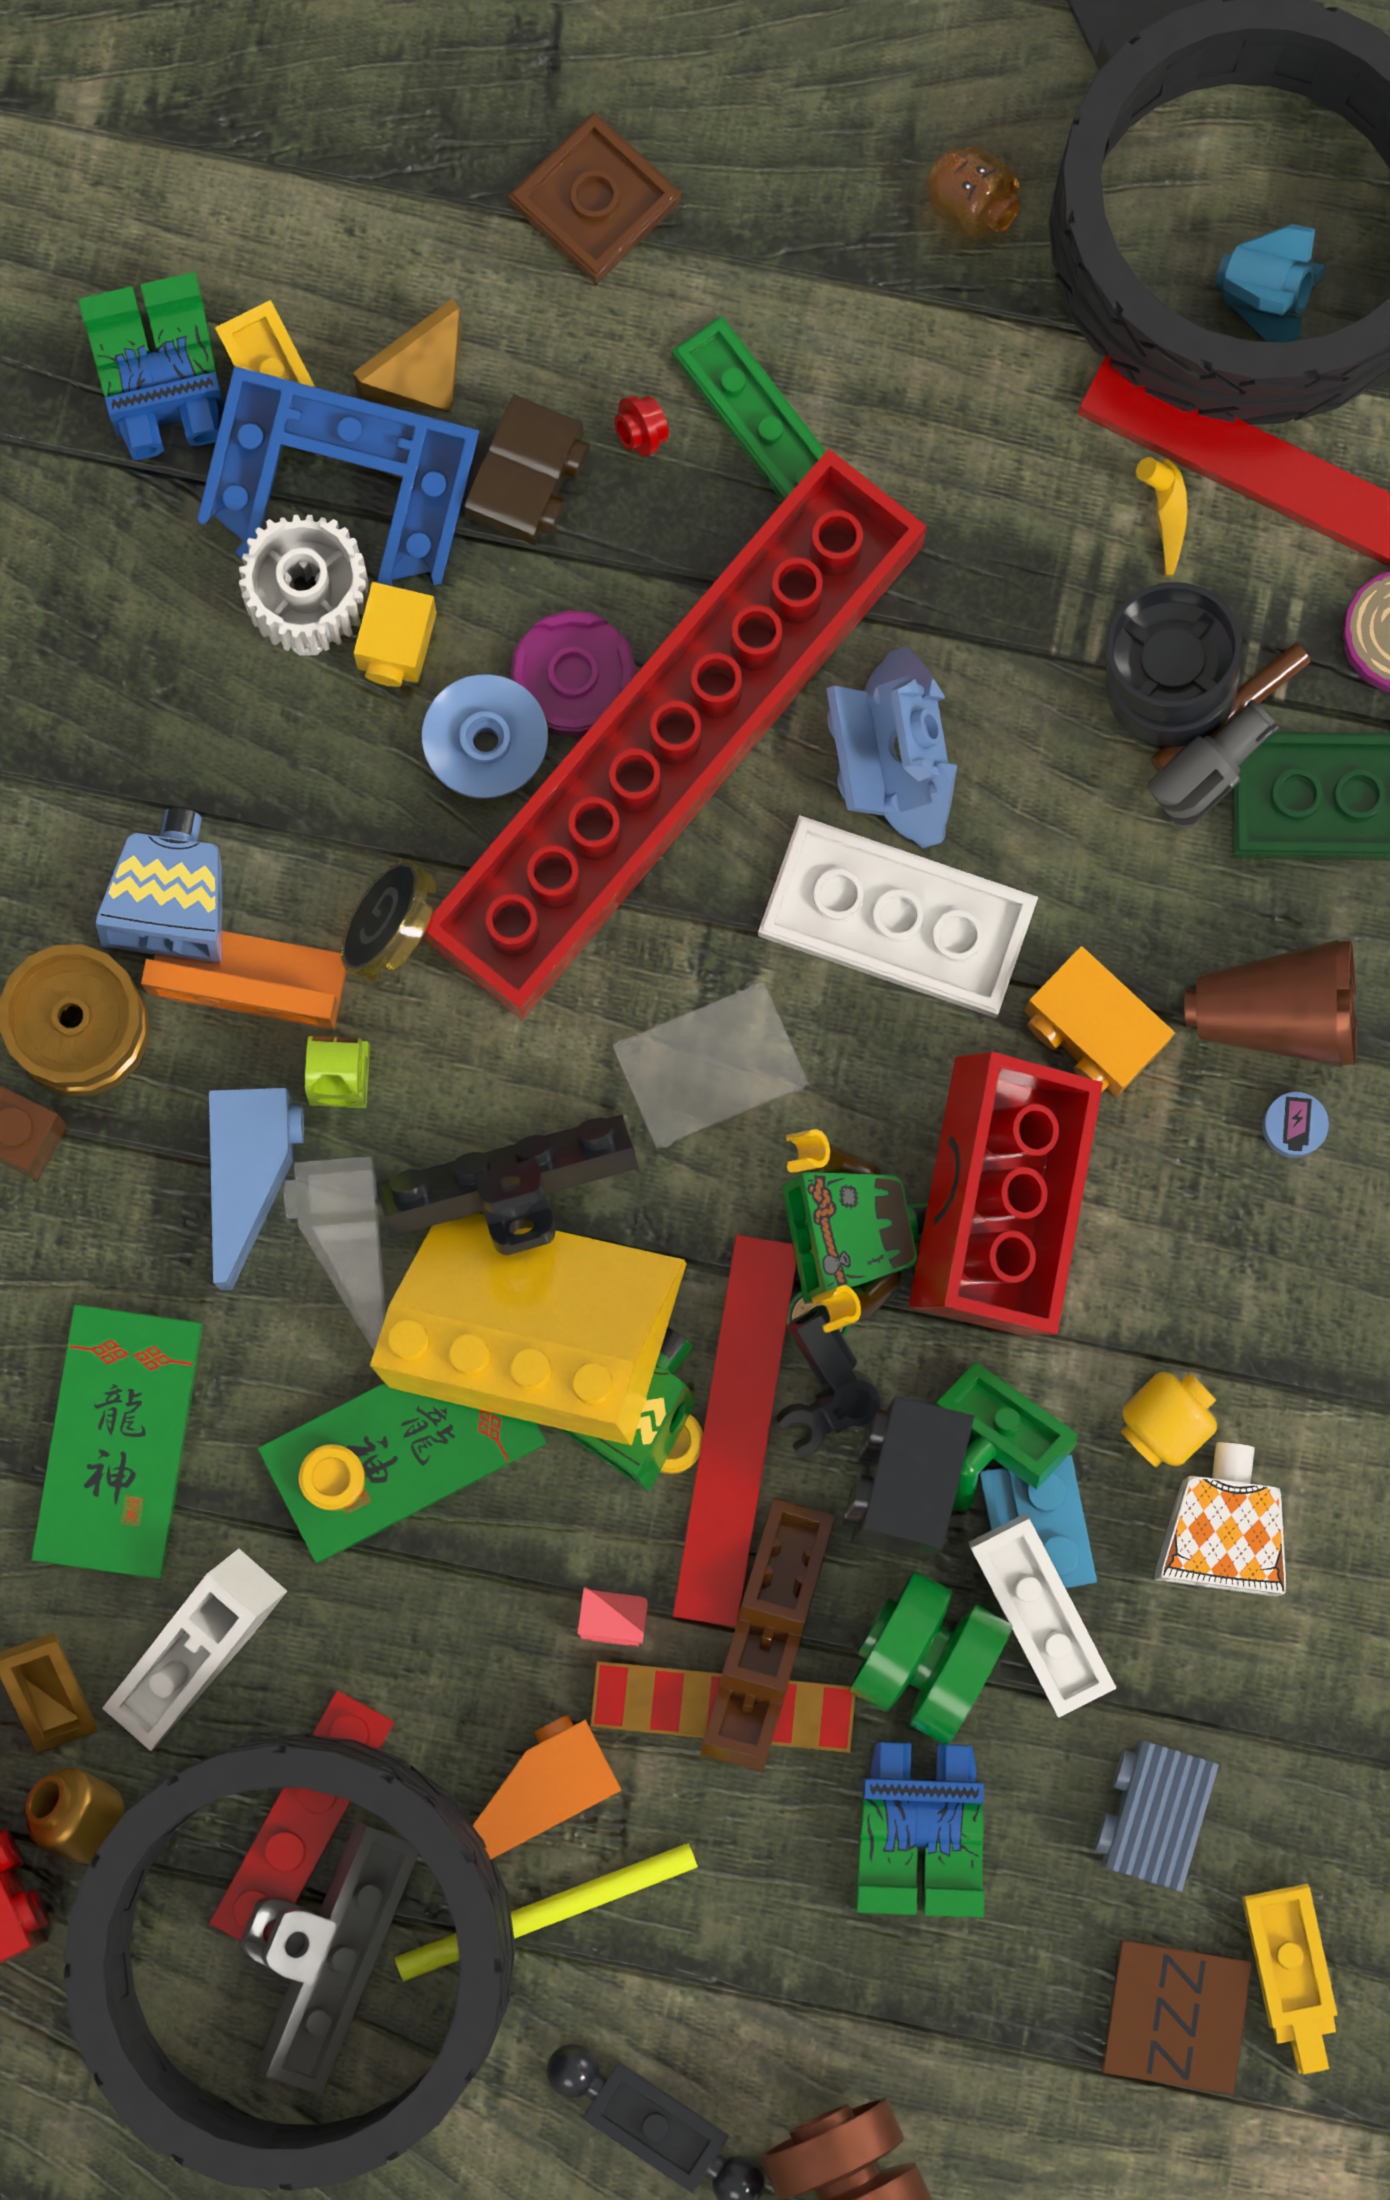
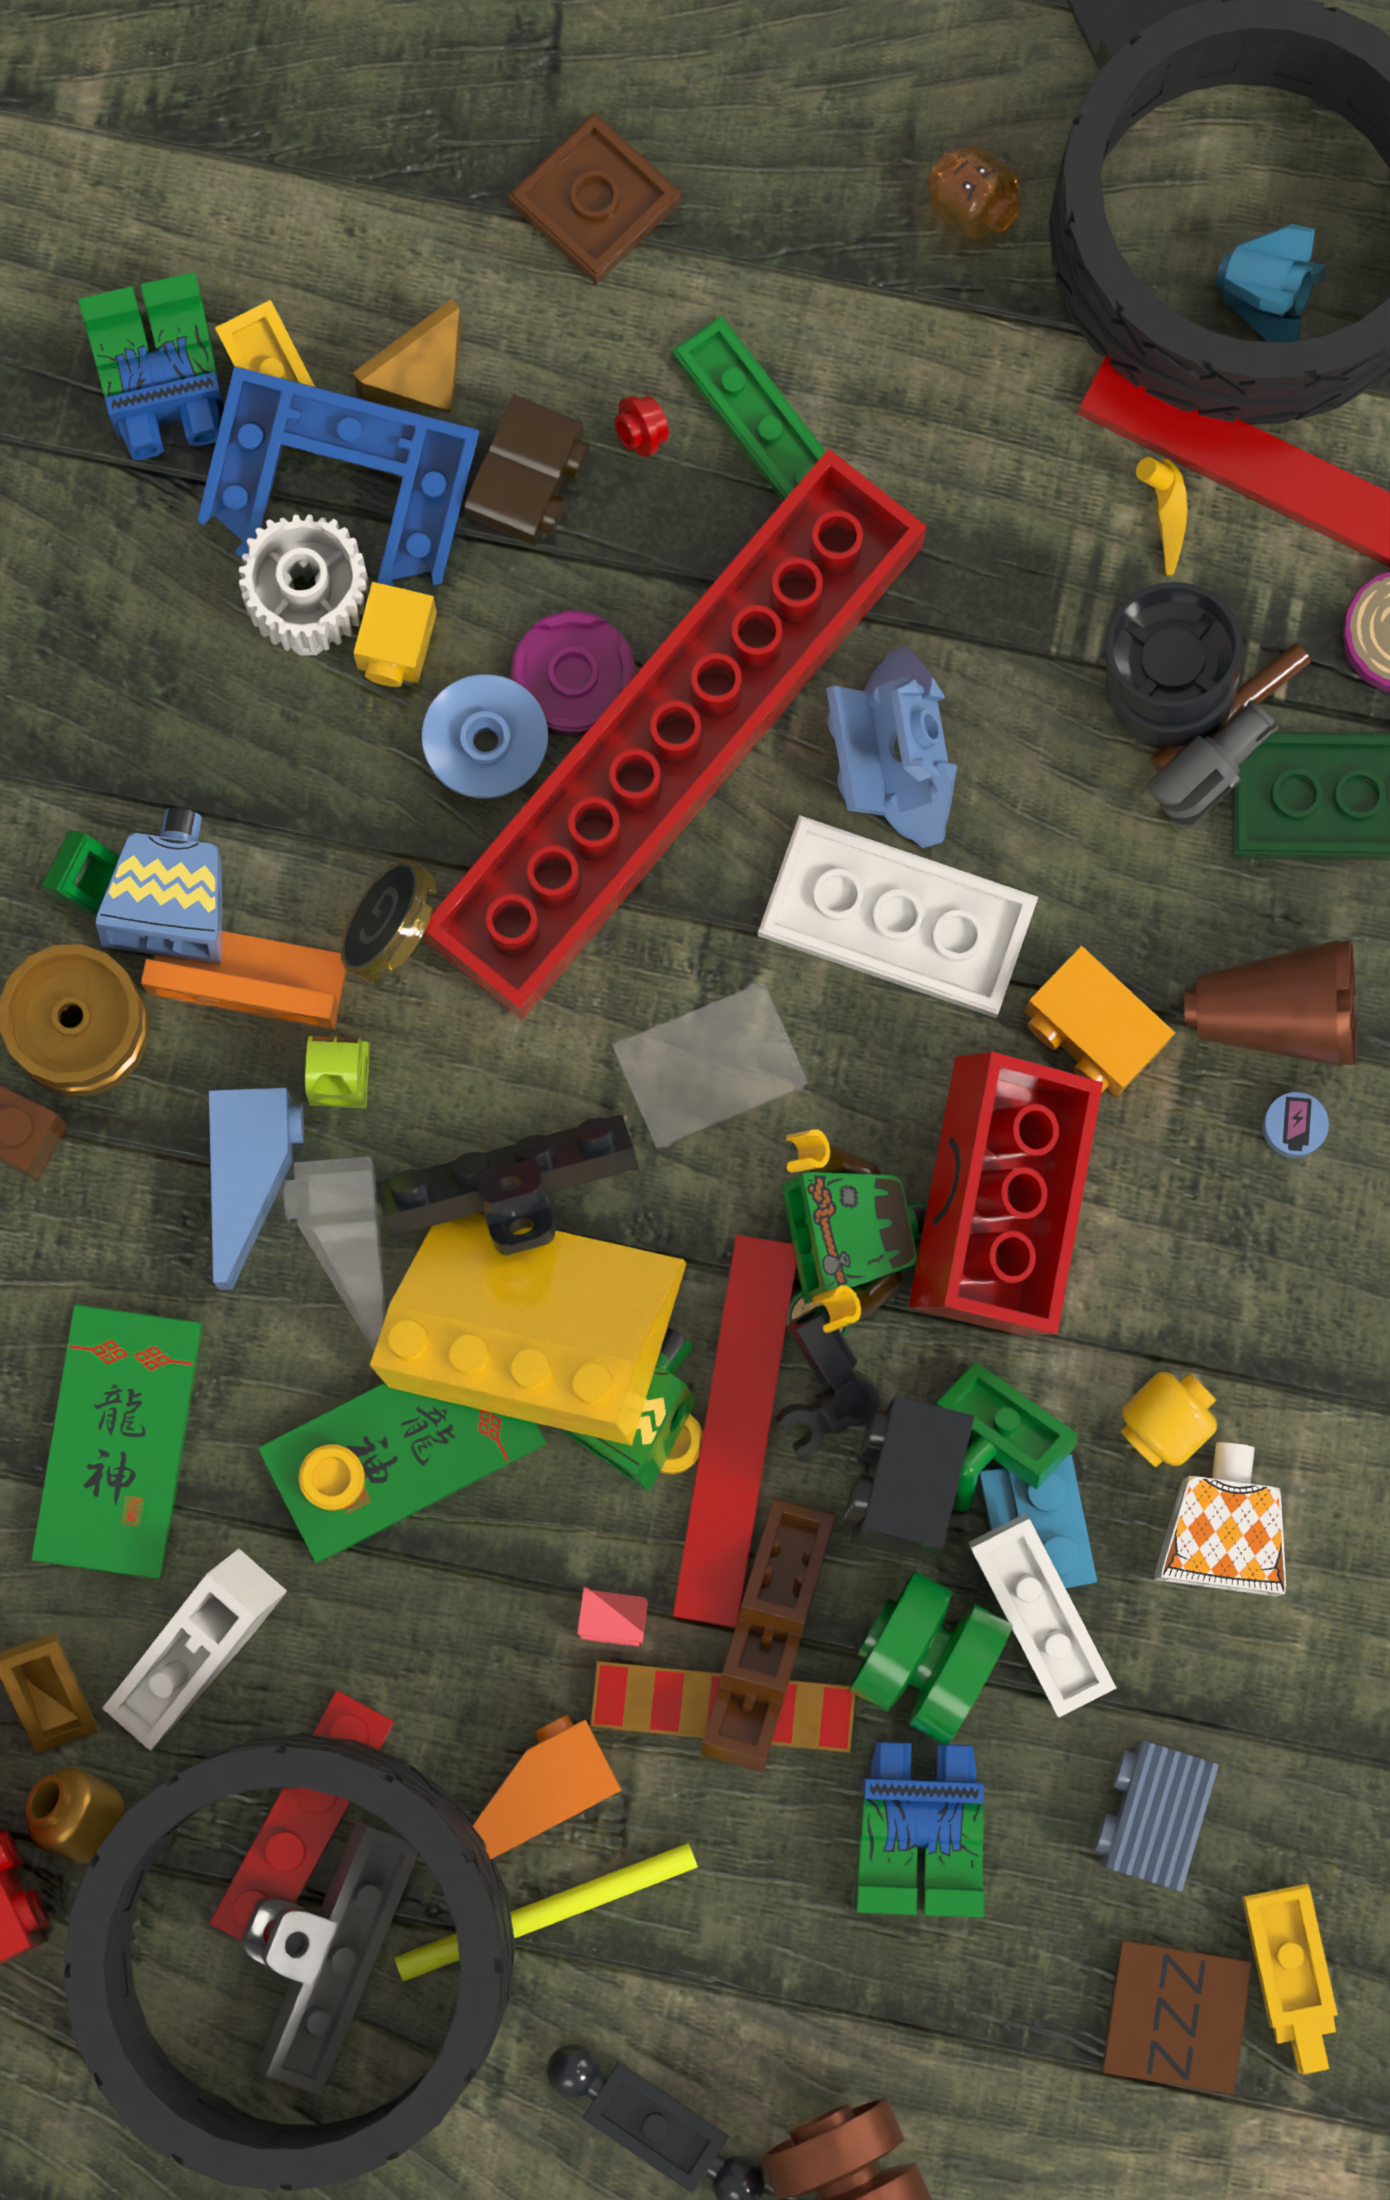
none -> green brick [40,830,120,916]

